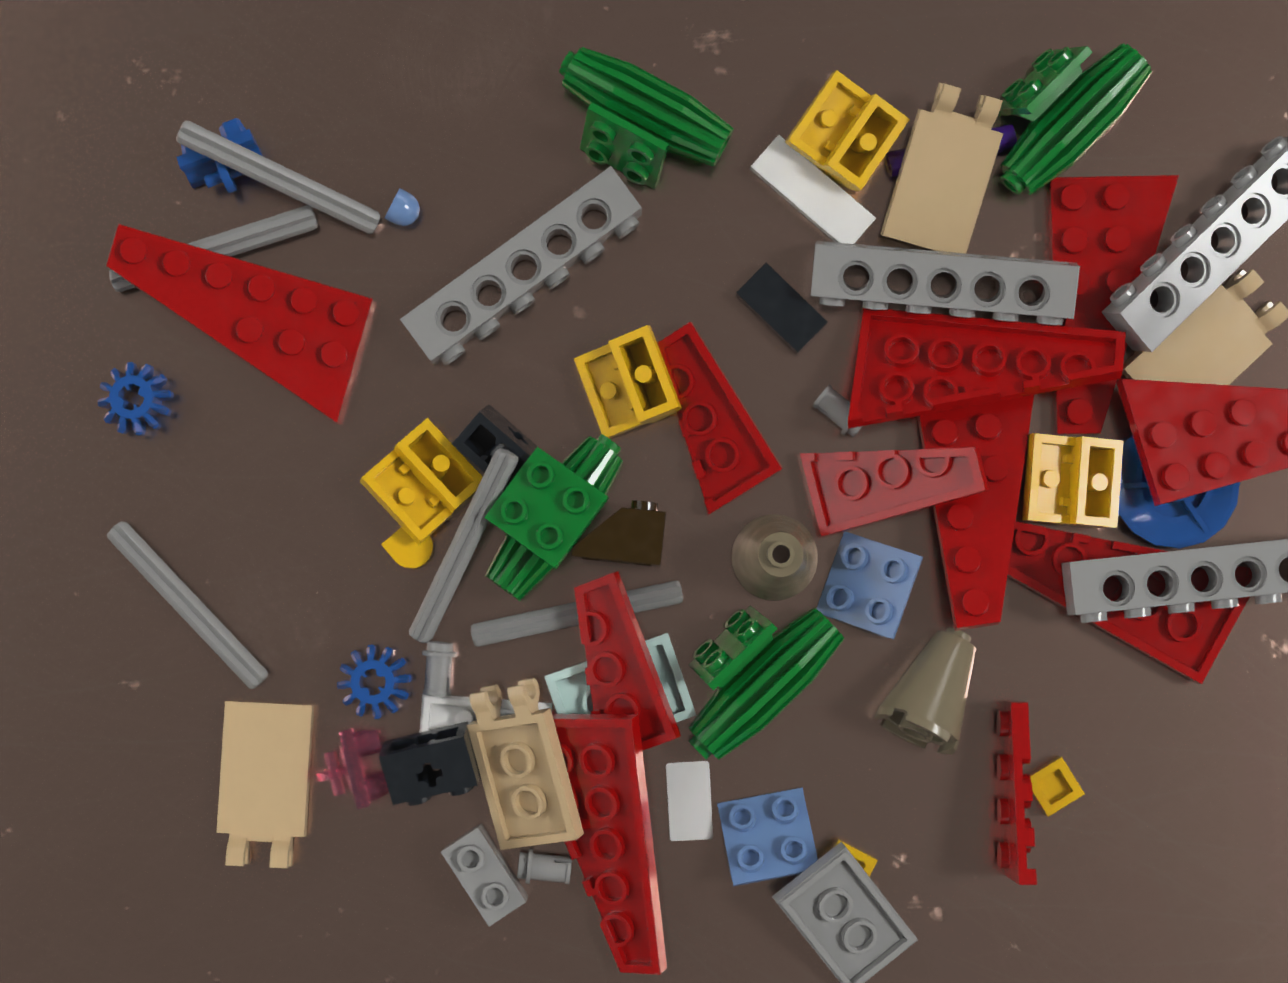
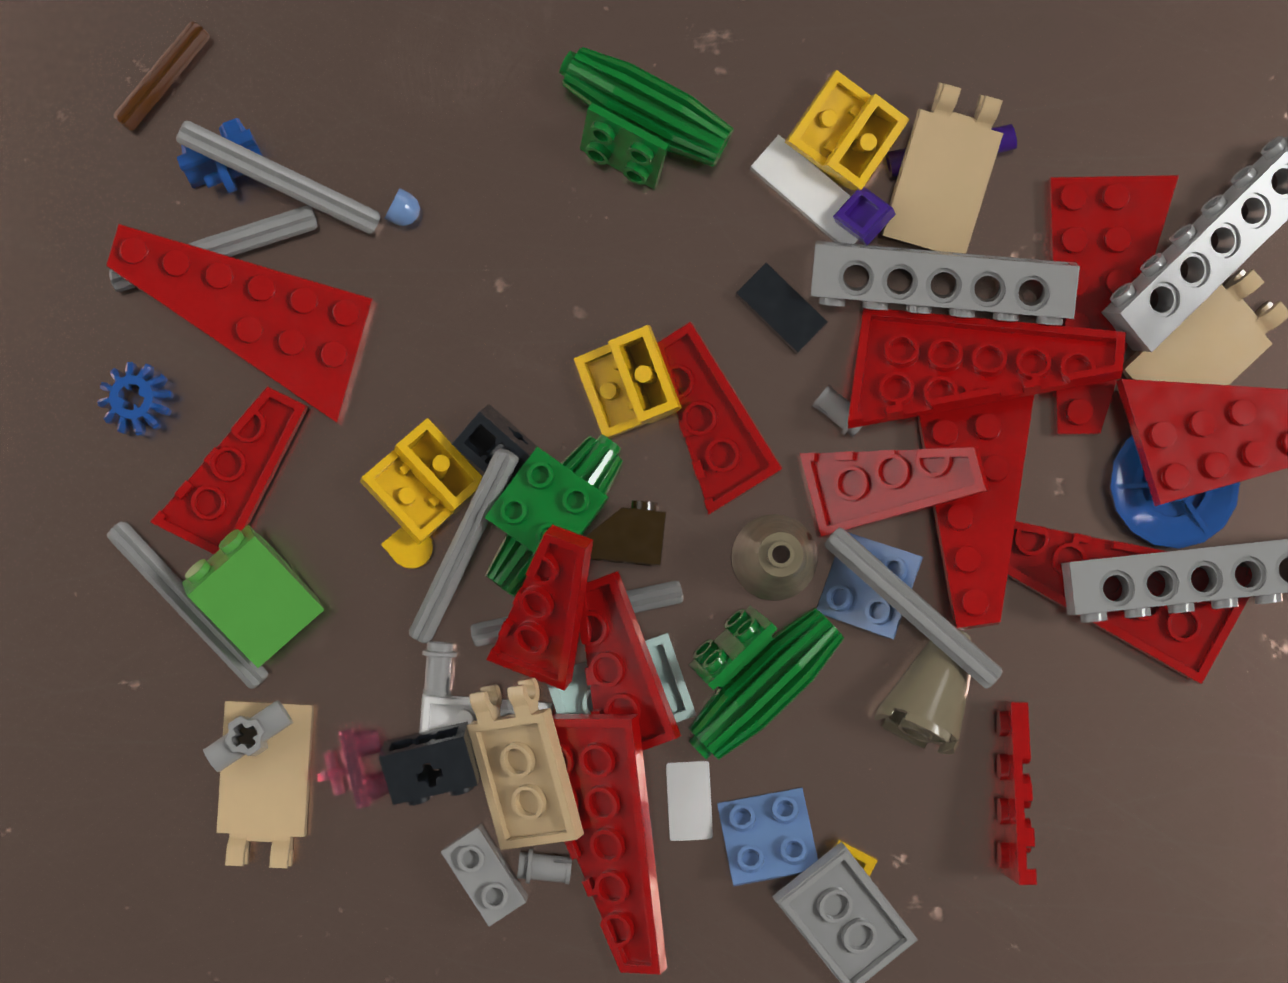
blue gear [337,644,413,719] -> none
light grey brick [400,166,642,366] -> none
green plate [999,43,1152,195] -> none
yellow brick [1022,433,1124,528] -> none
yellow tile [1030,756,1085,817] -> none
none -> reddish brown axle [114,21,210,131]
none -> red wing [150,386,308,554]
none -> bright green brick [182,524,324,668]
none -> light grey axle [203,700,293,772]
none -> red wing [486,524,593,691]
none -> light grey axle [824,527,1003,689]
none -> dark purple tile [833,187,896,246]

